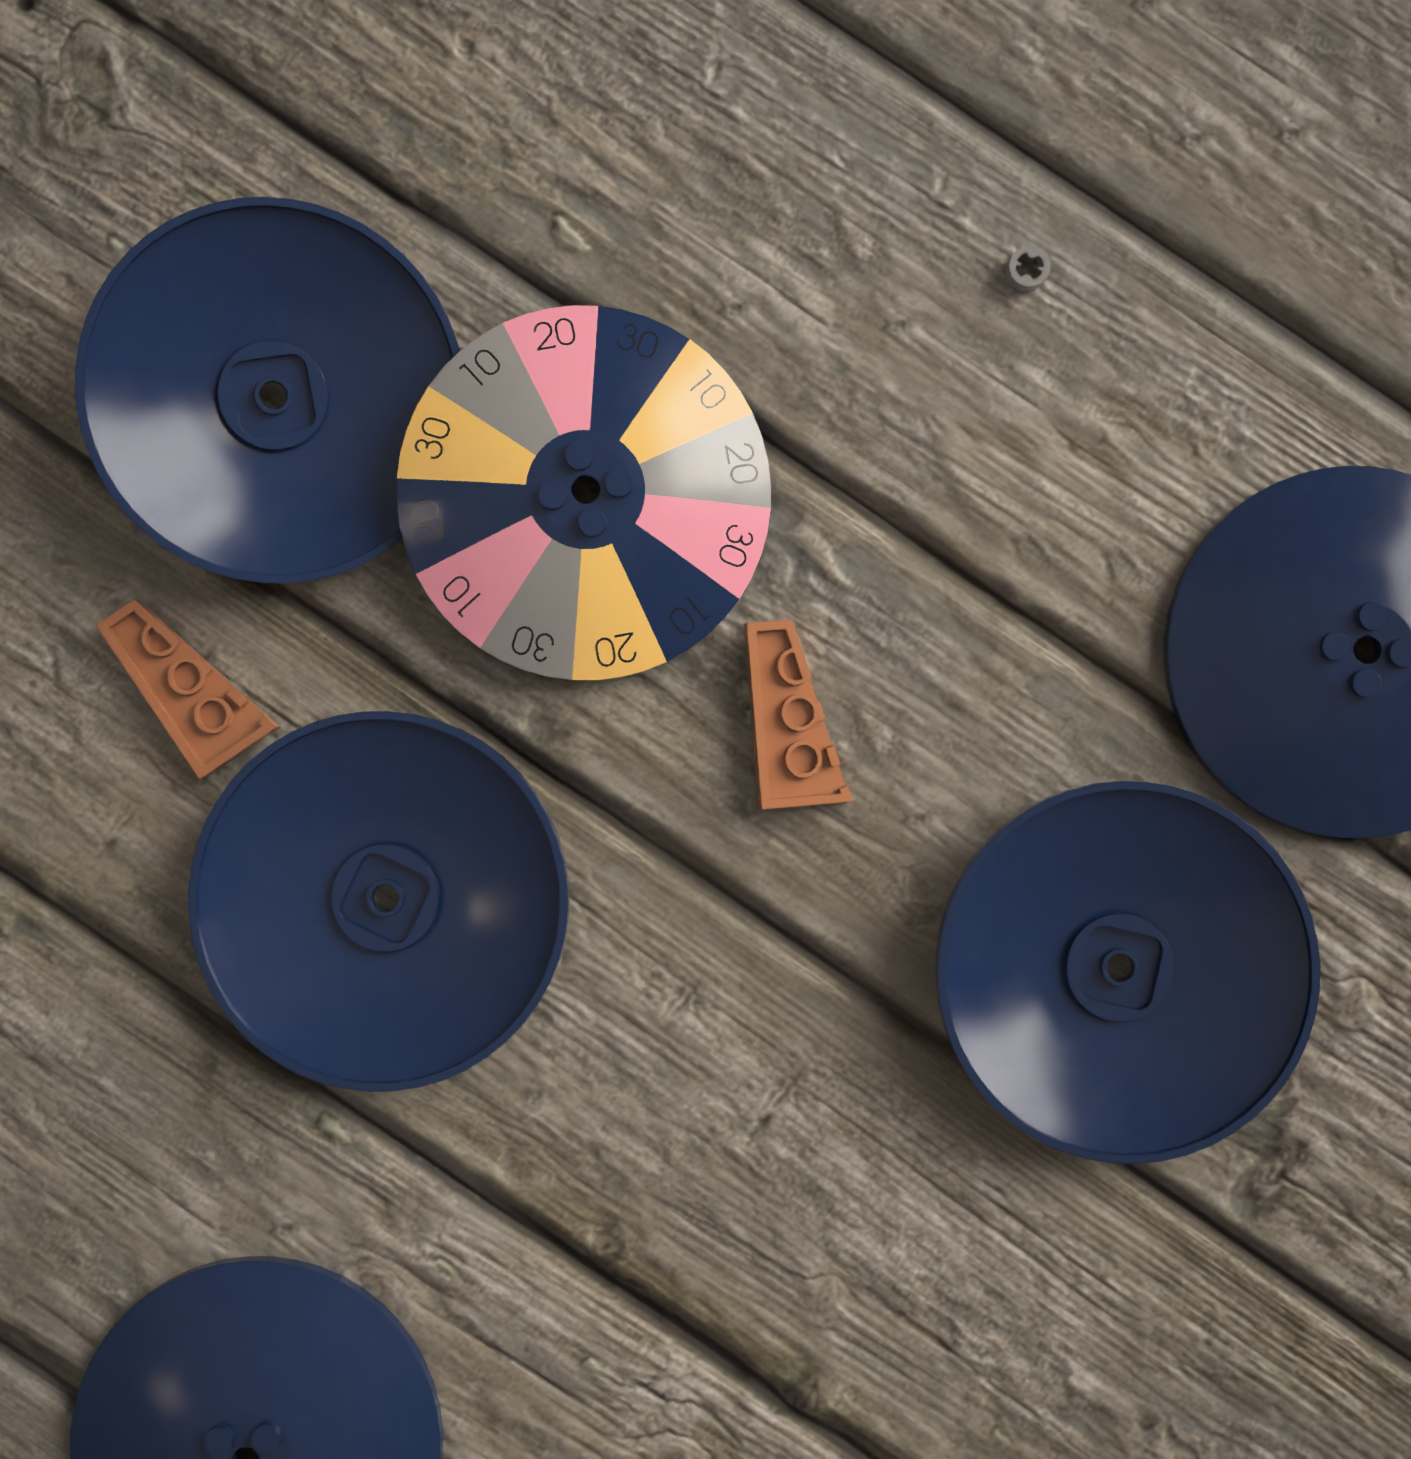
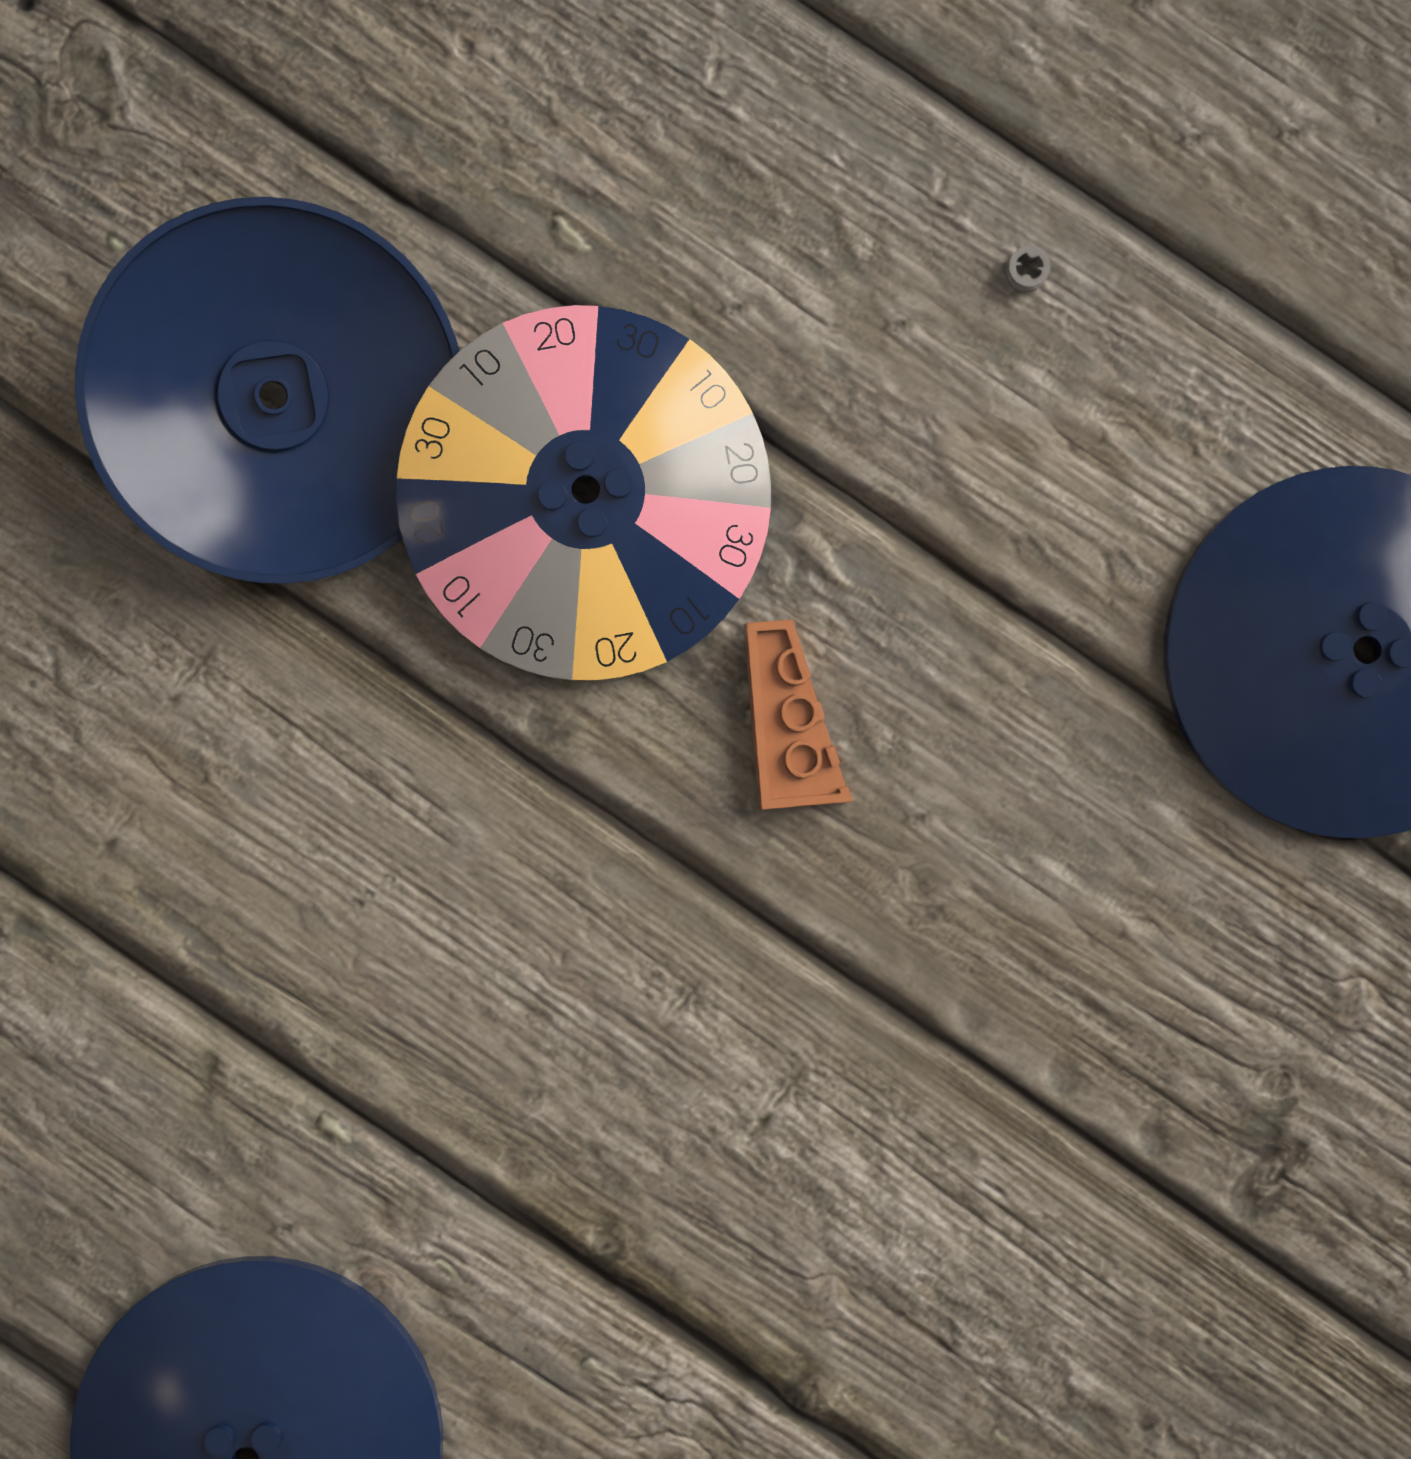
nougat wing [96,599,281,779] -> none
dark blue dish [188,711,569,1092] -> none
dark blue dish [935,781,1321,1164] -> none

